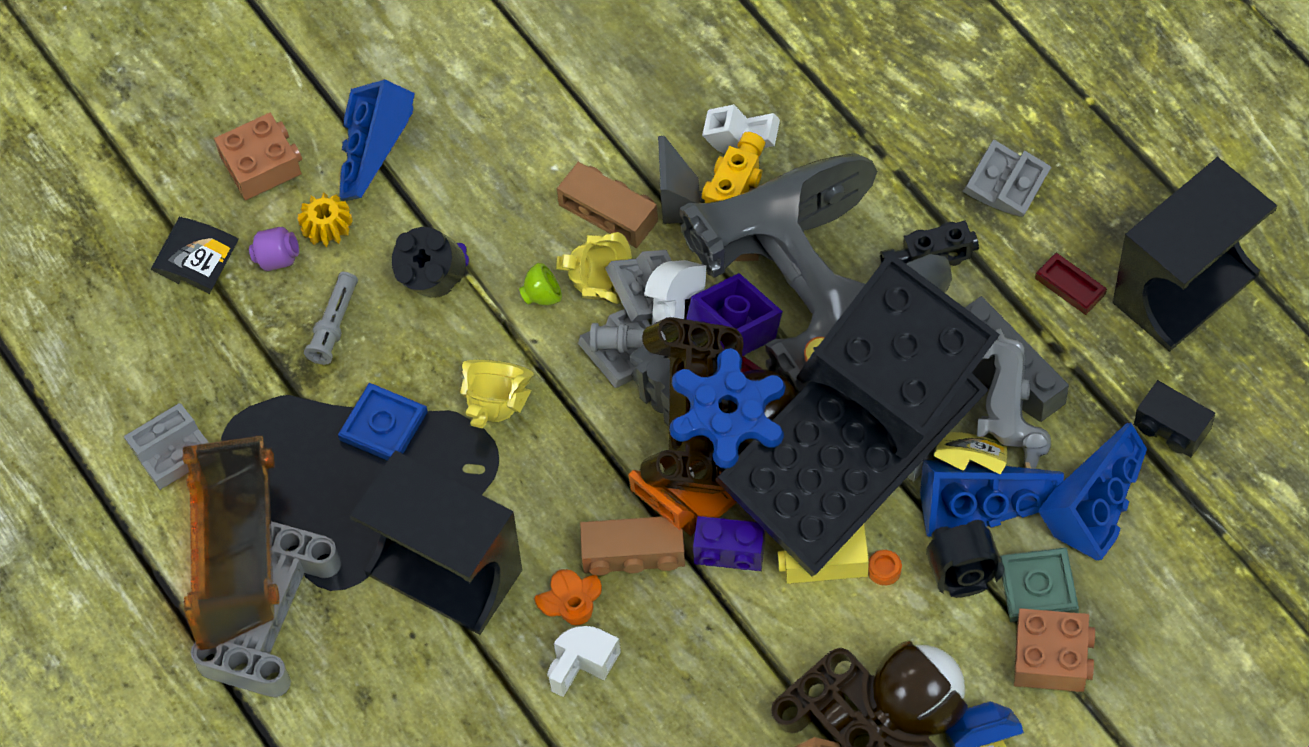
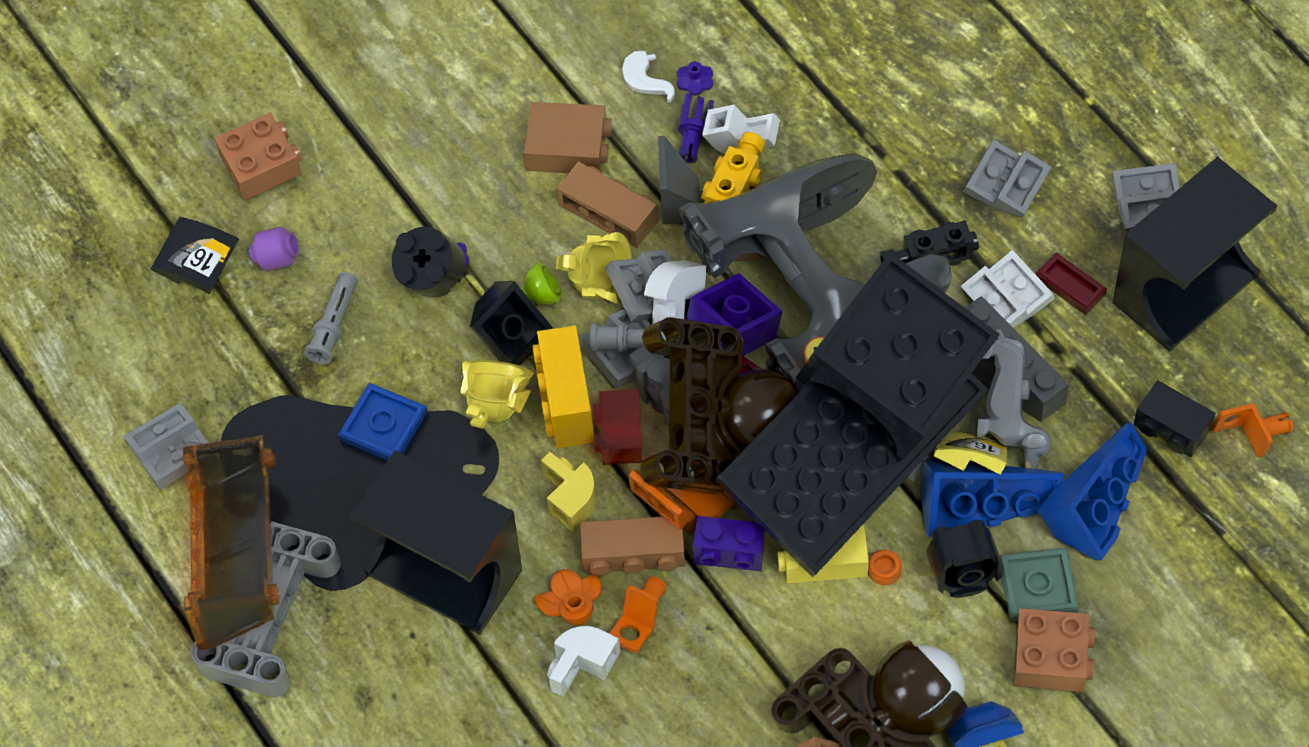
yellow gear [298,192,353,248] -> none
blue wedge [339,79,415,201] -> none
blue plate [669,349,785,469] -> none
none -> black slope [470,281,553,365]
none -> medium nougat brick [524,102,612,173]
none -> yellow brick [532,325,595,449]
none -> light yellow brick [541,452,596,533]
none -> clear red brick [593,389,643,465]
none -> orange bracket [609,576,667,653]
none -> white piece [622,51,675,103]
none -> dark purple plant [677,61,713,96]
none -> dark purple arm [678,93,714,164]
none -> white slope [961,250,1055,328]
none -> light grey slope [1111,163,1180,230]
none -> orange bracket [1211,403,1293,458]

